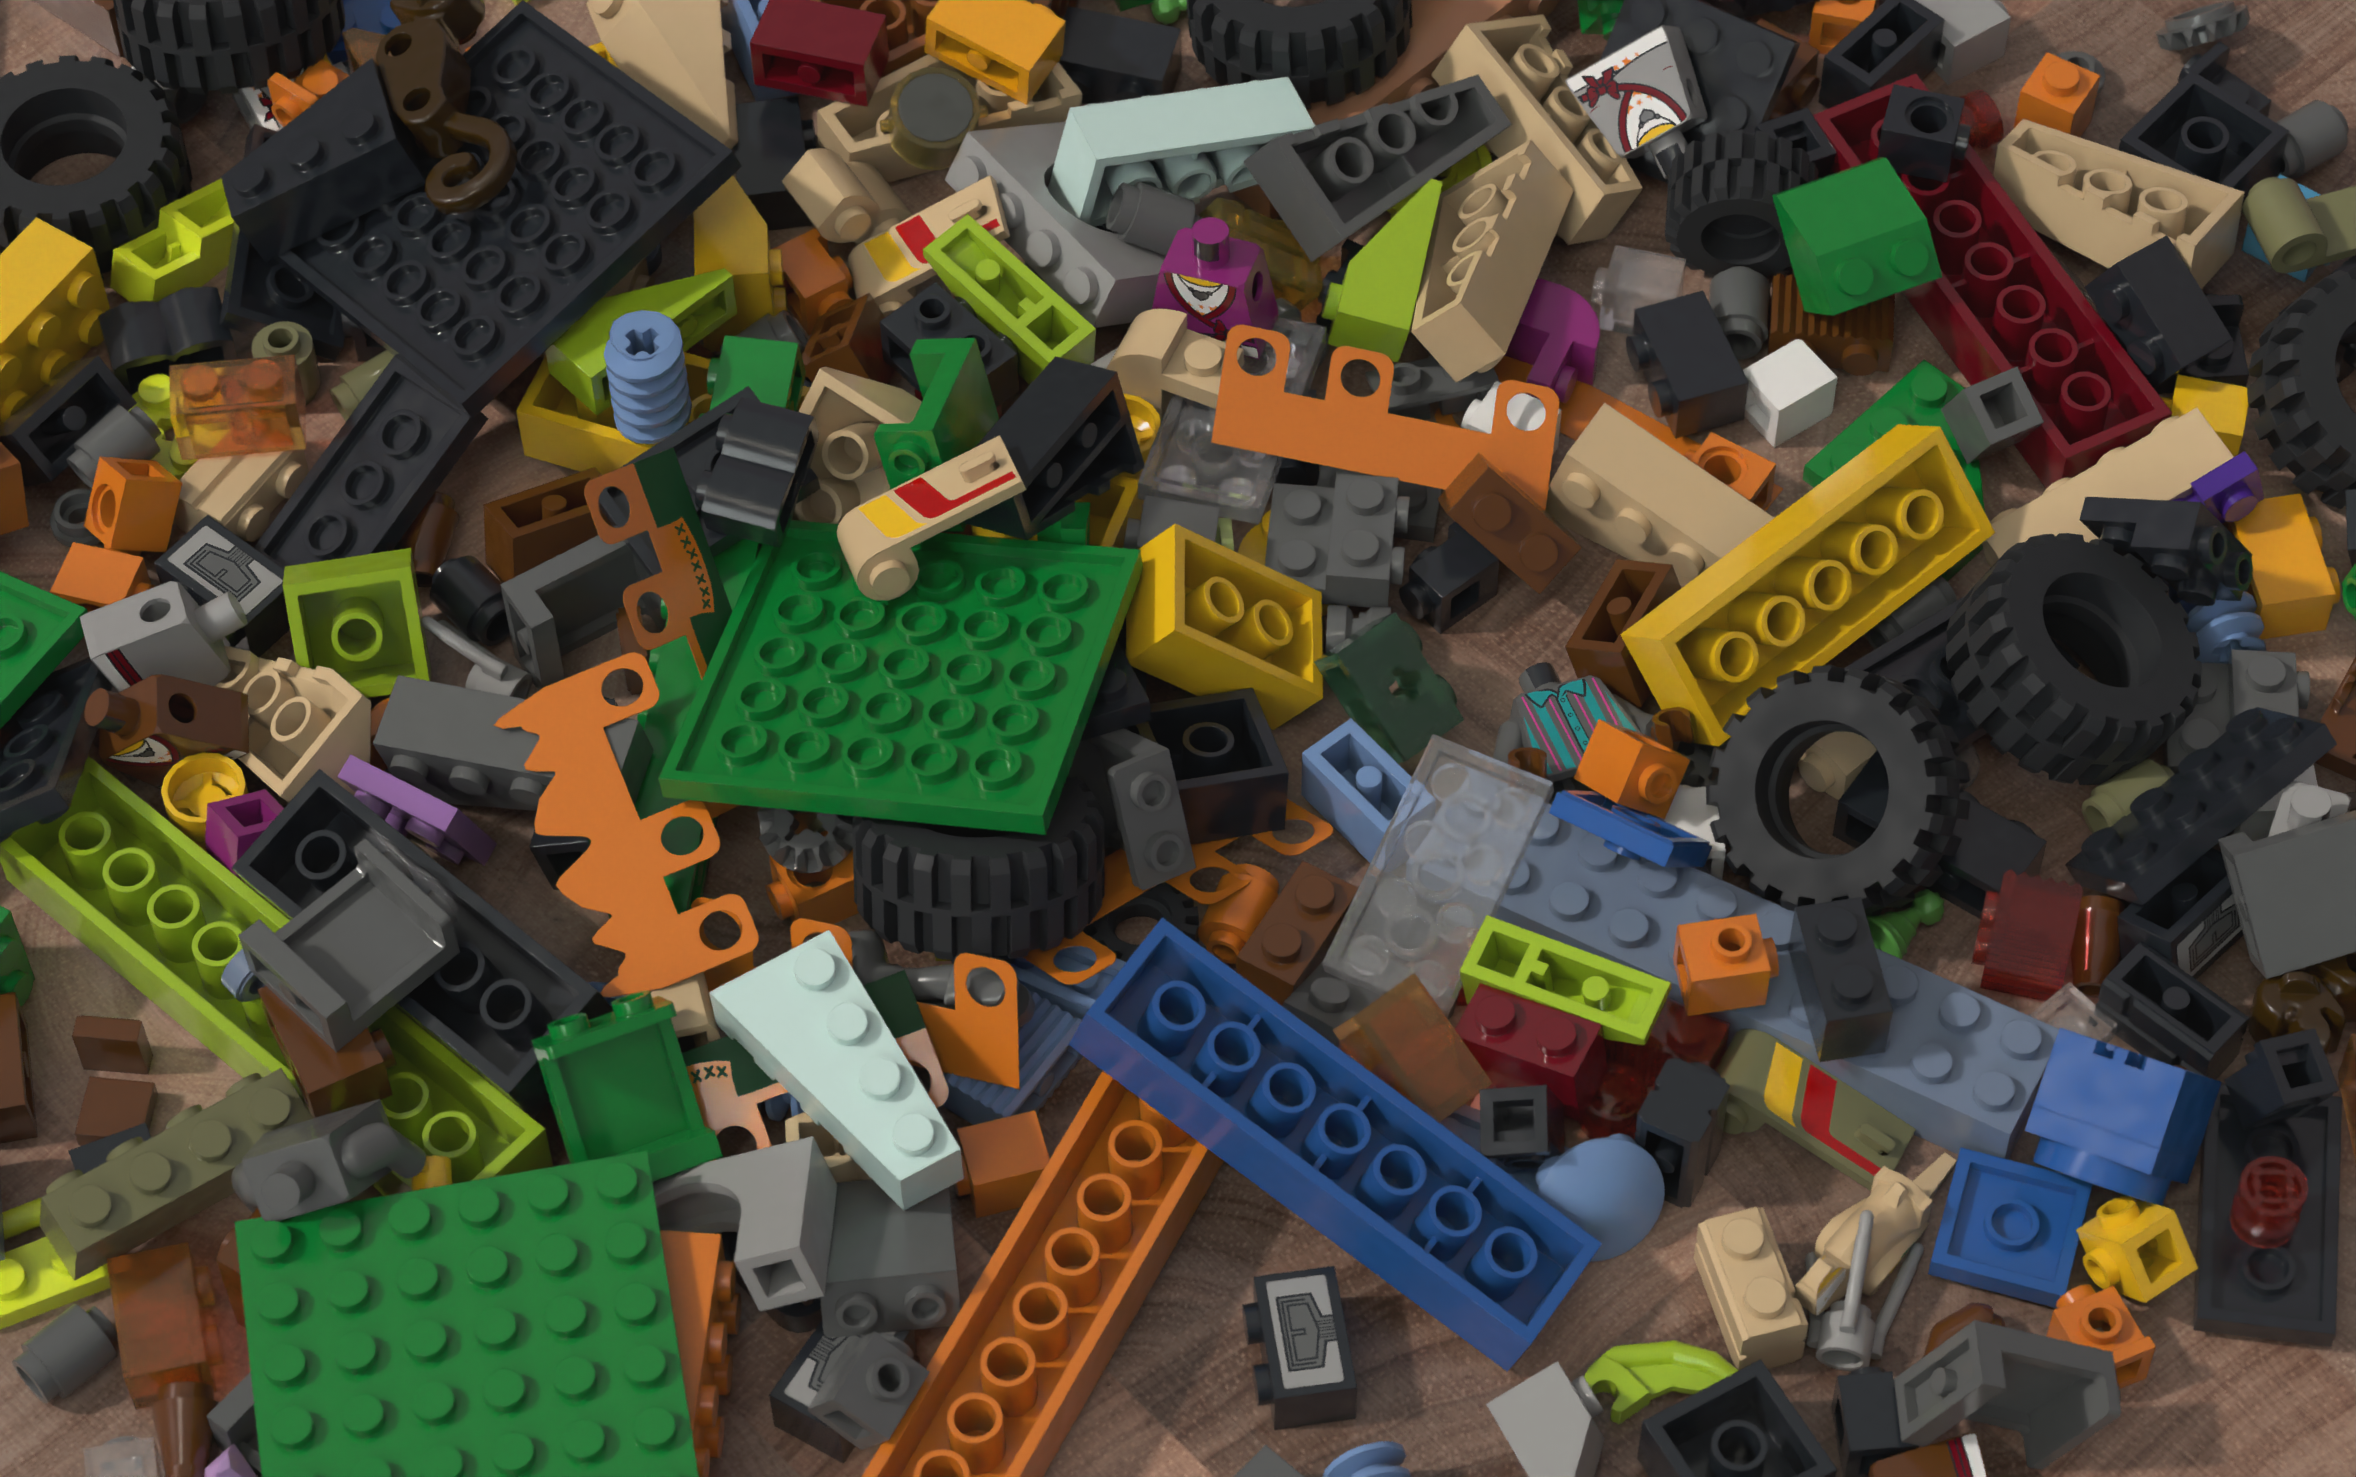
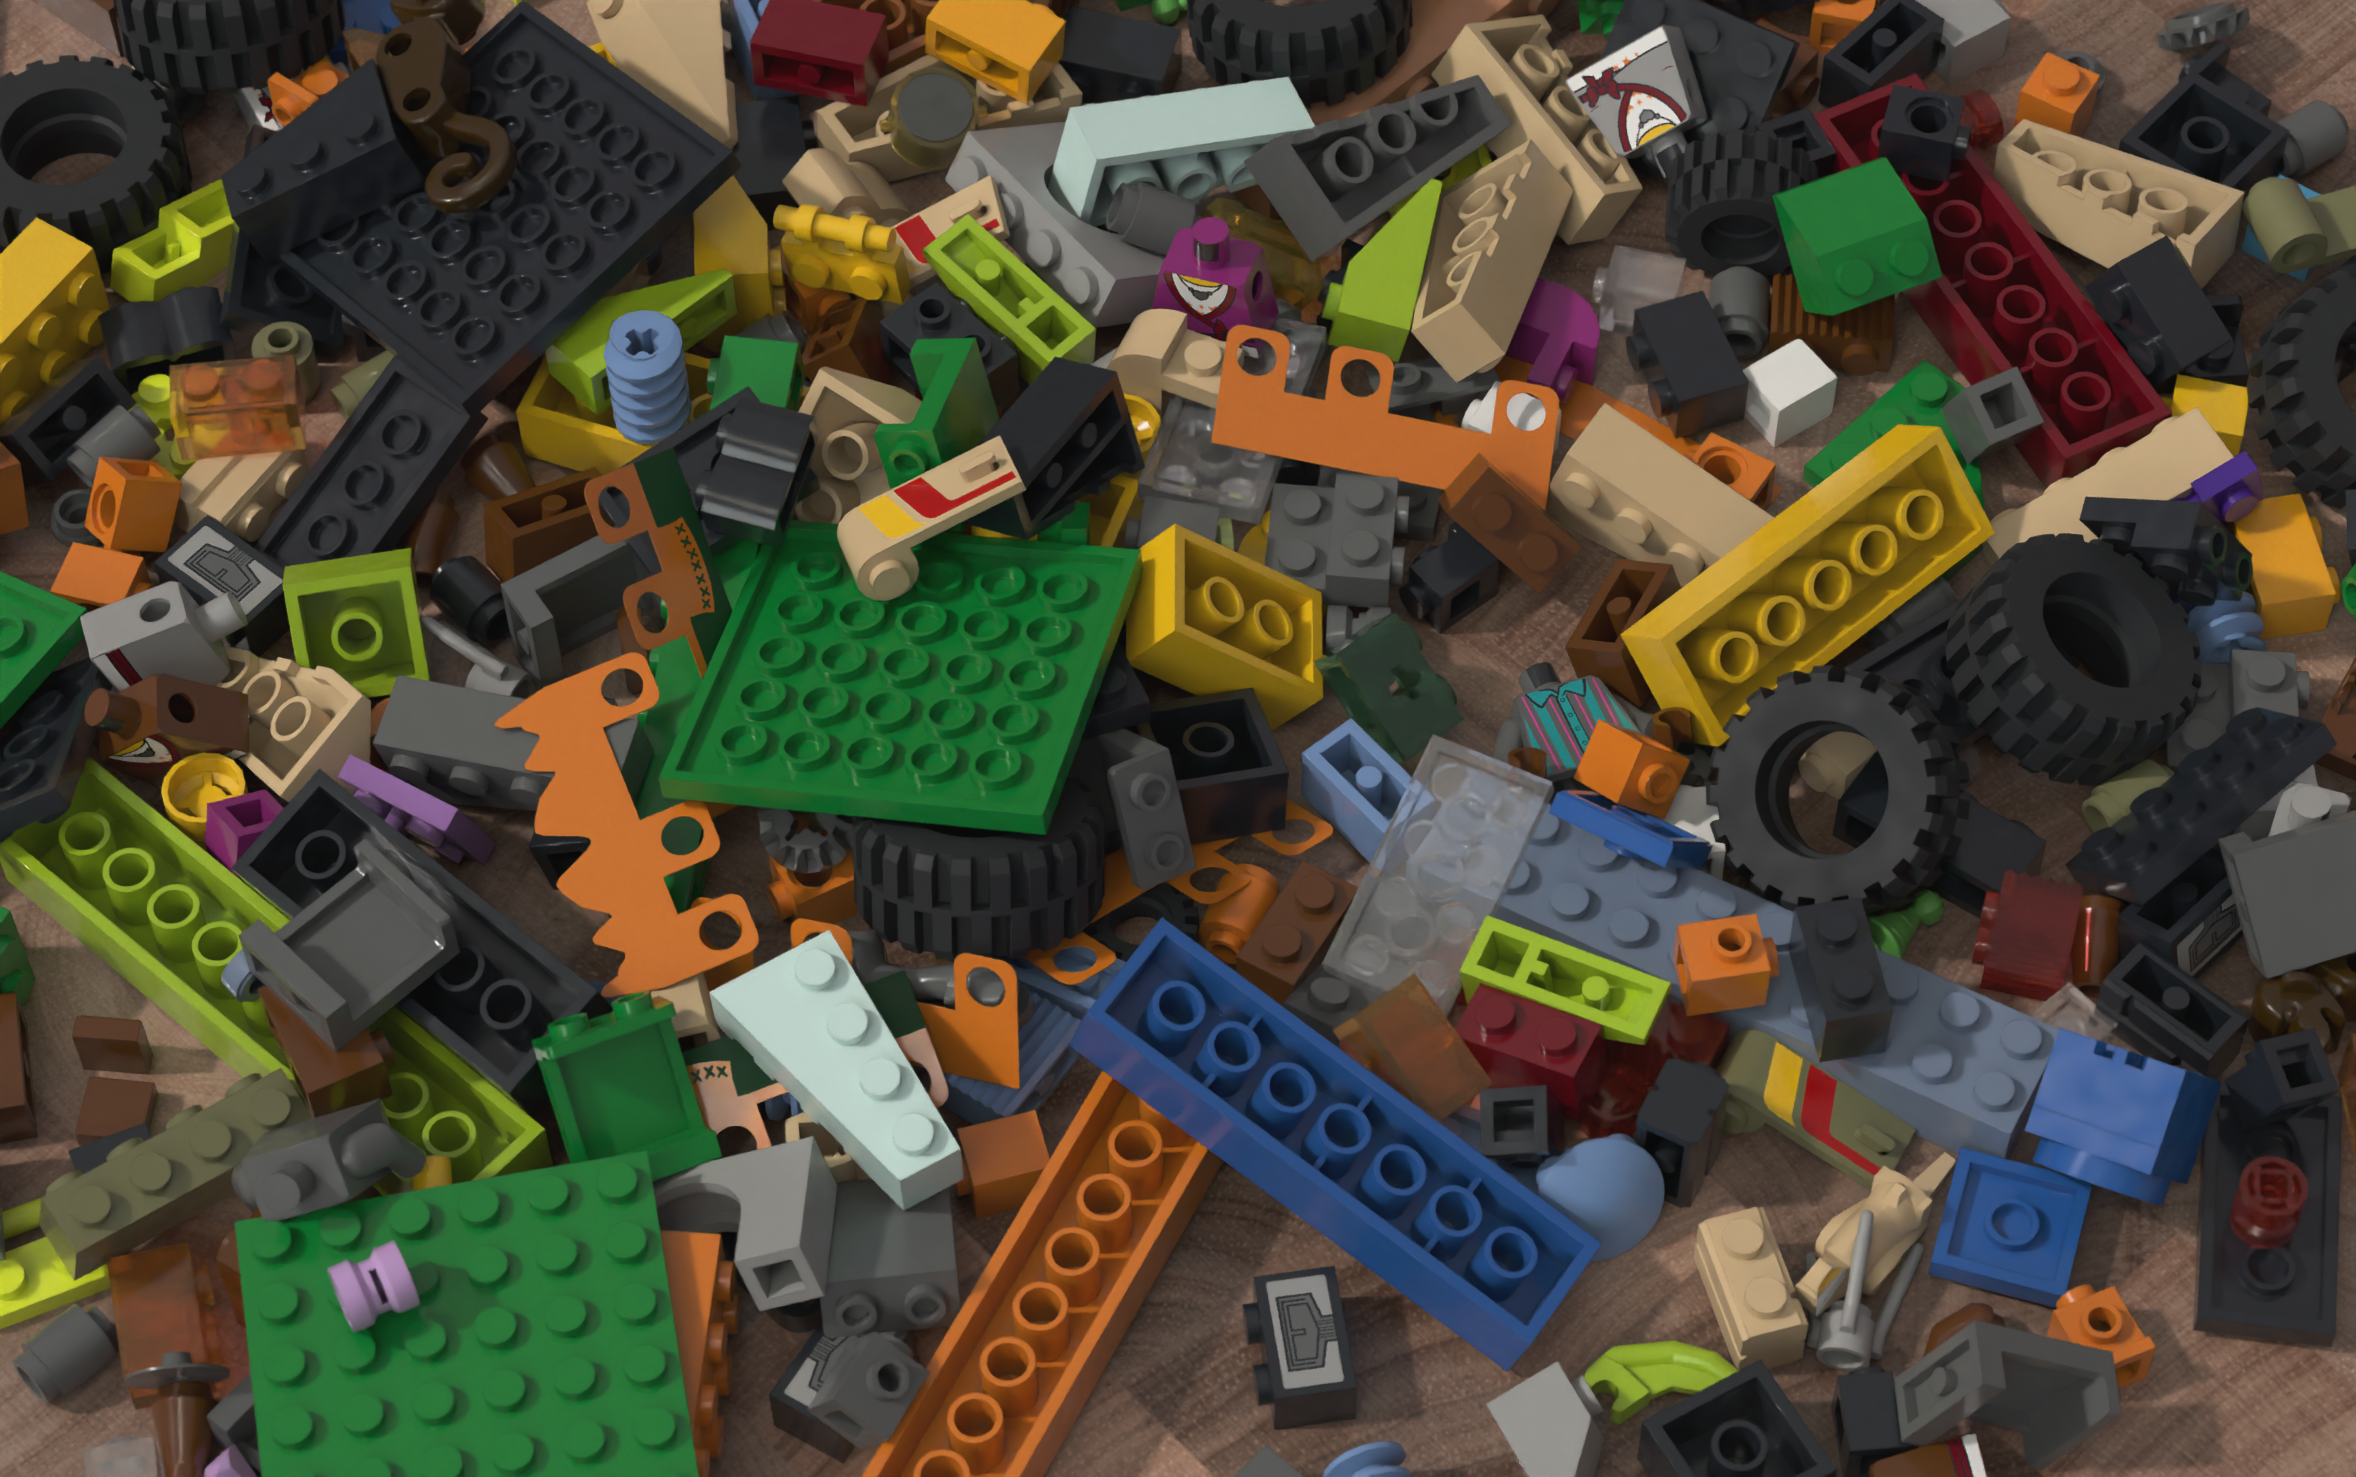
yellow brick [2076,1196,2198,1303] -> none
none -> dark grey piece [124,1351,230,1389]
none -> lavender wheel [327,1241,420,1333]
none -> reddish brown cone [460,434,537,501]
none -> yellow plate [773,203,911,304]

